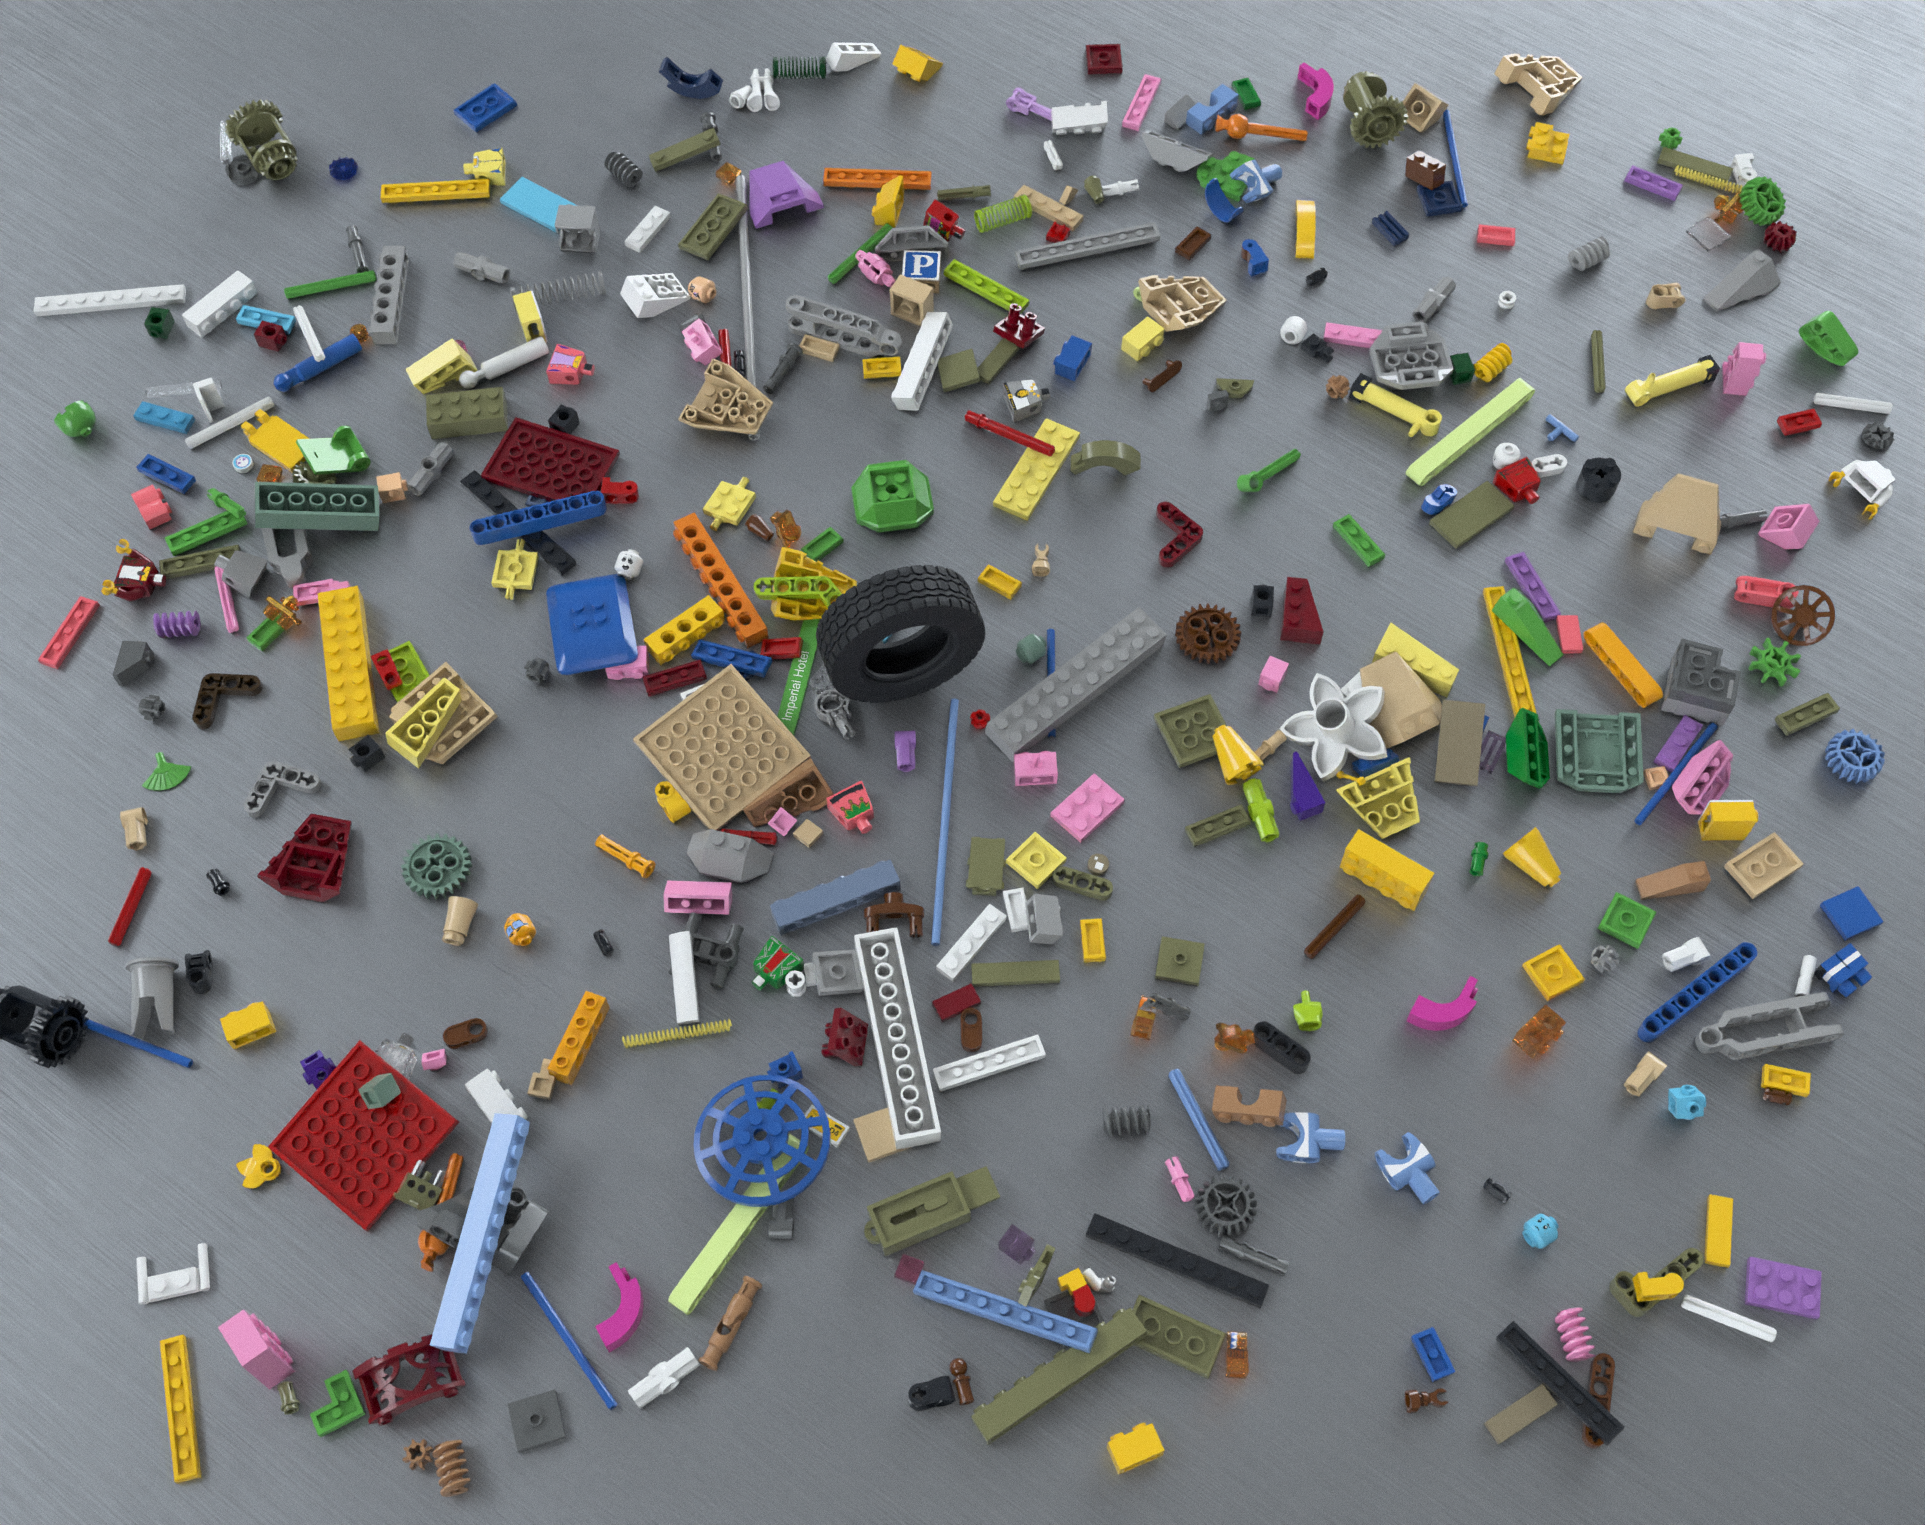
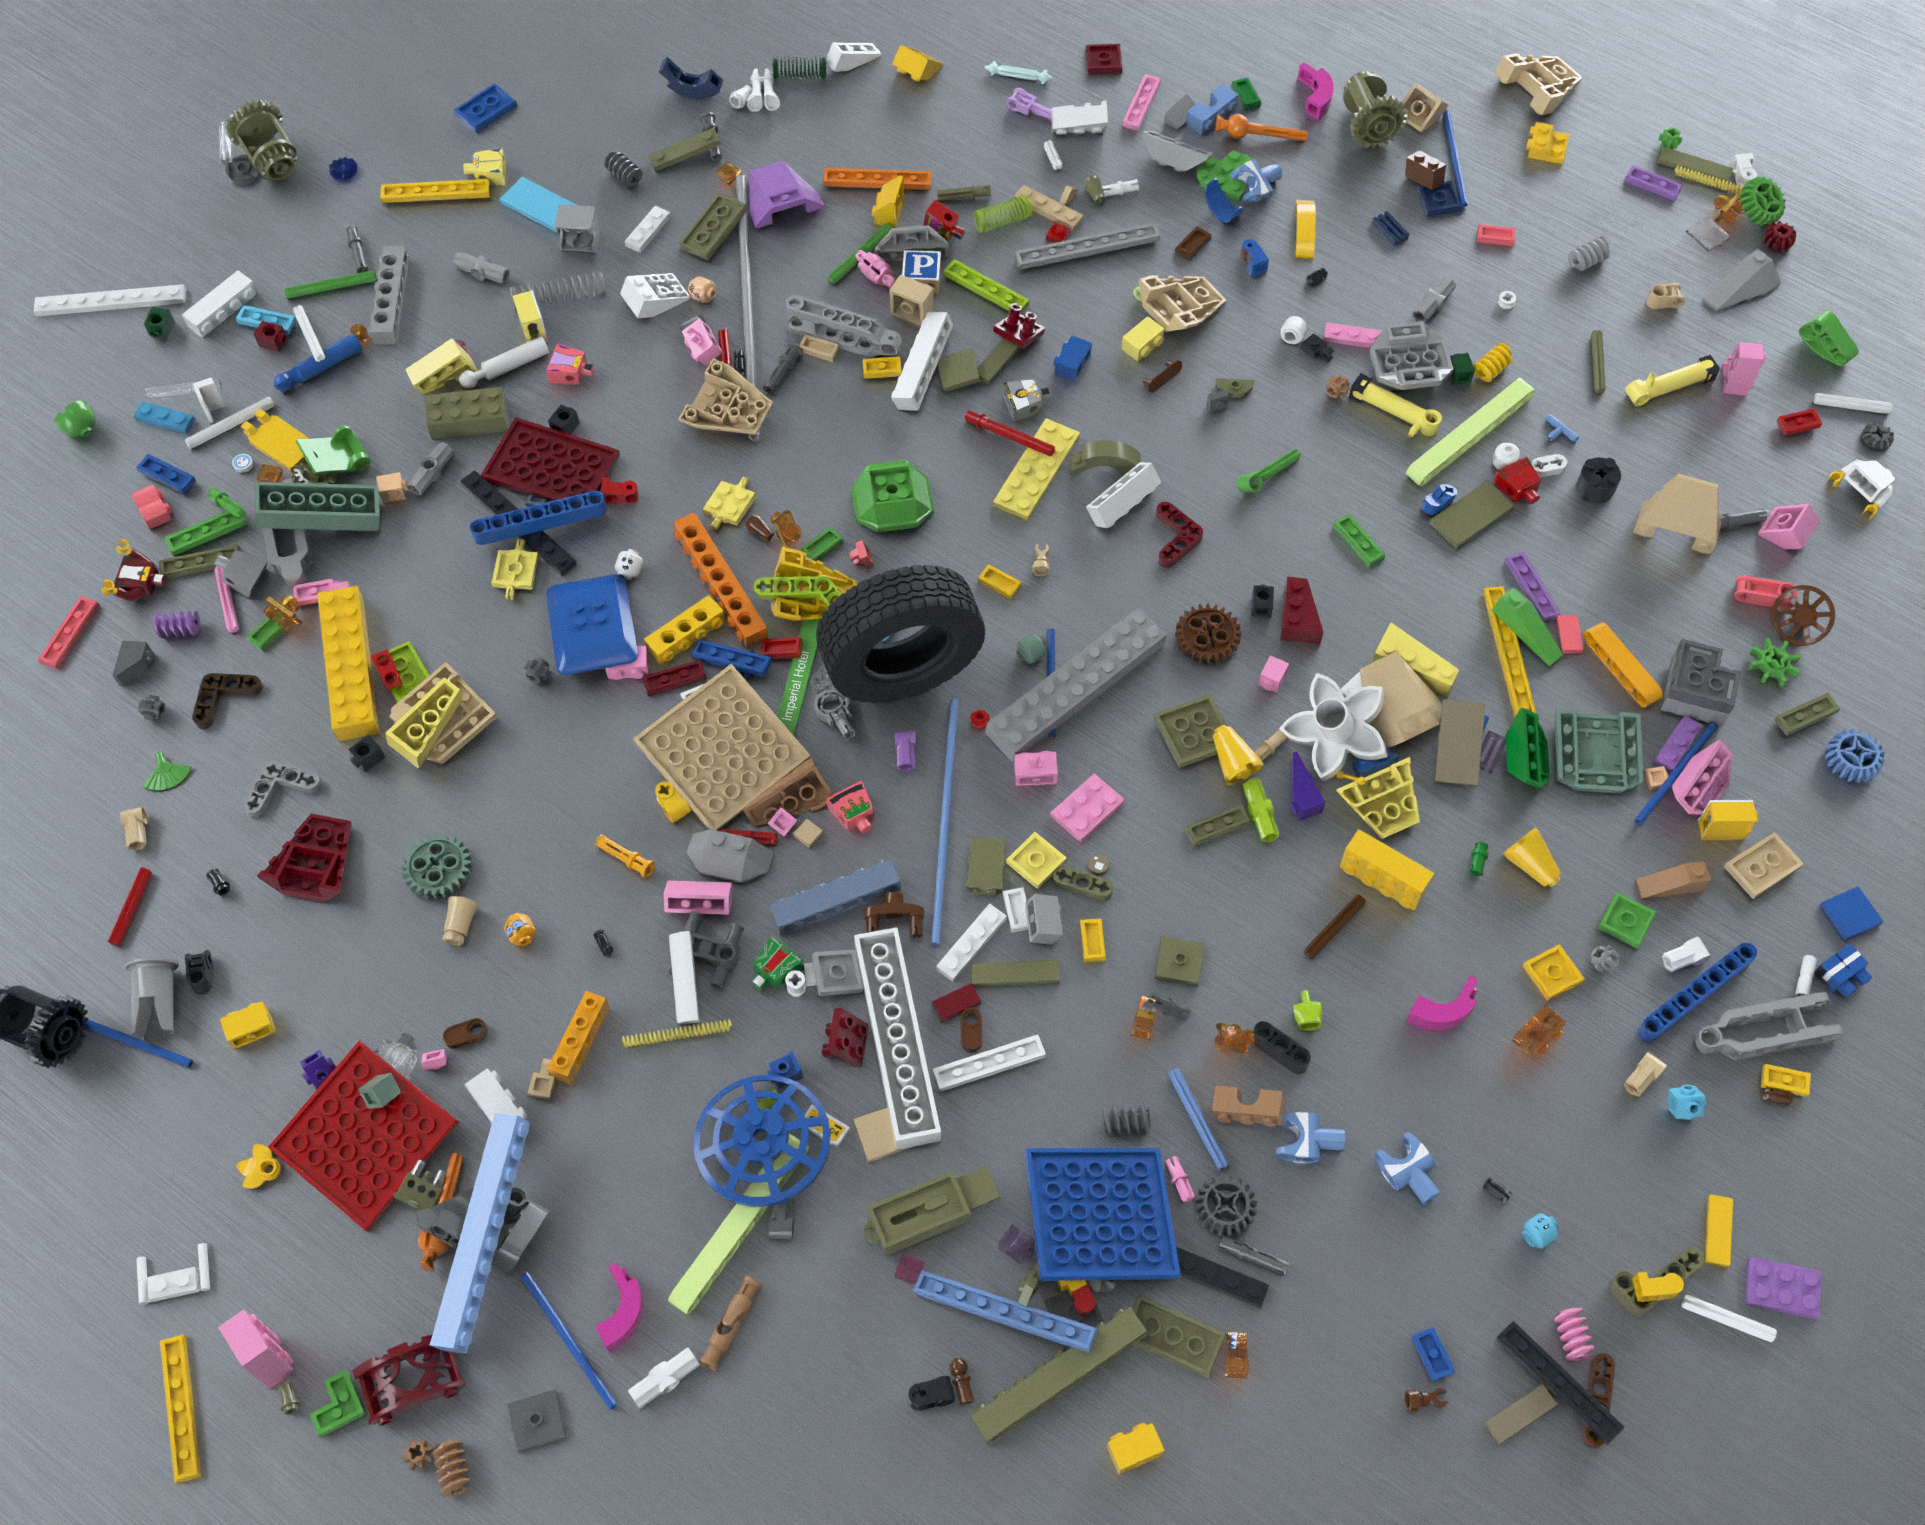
none -> coral tile [849,540,874,568]
none -> light aqua wheel [985,61,1053,85]
none -> blue plate [1024,1148,1180,1281]
none -> white brick [1086,462,1162,528]

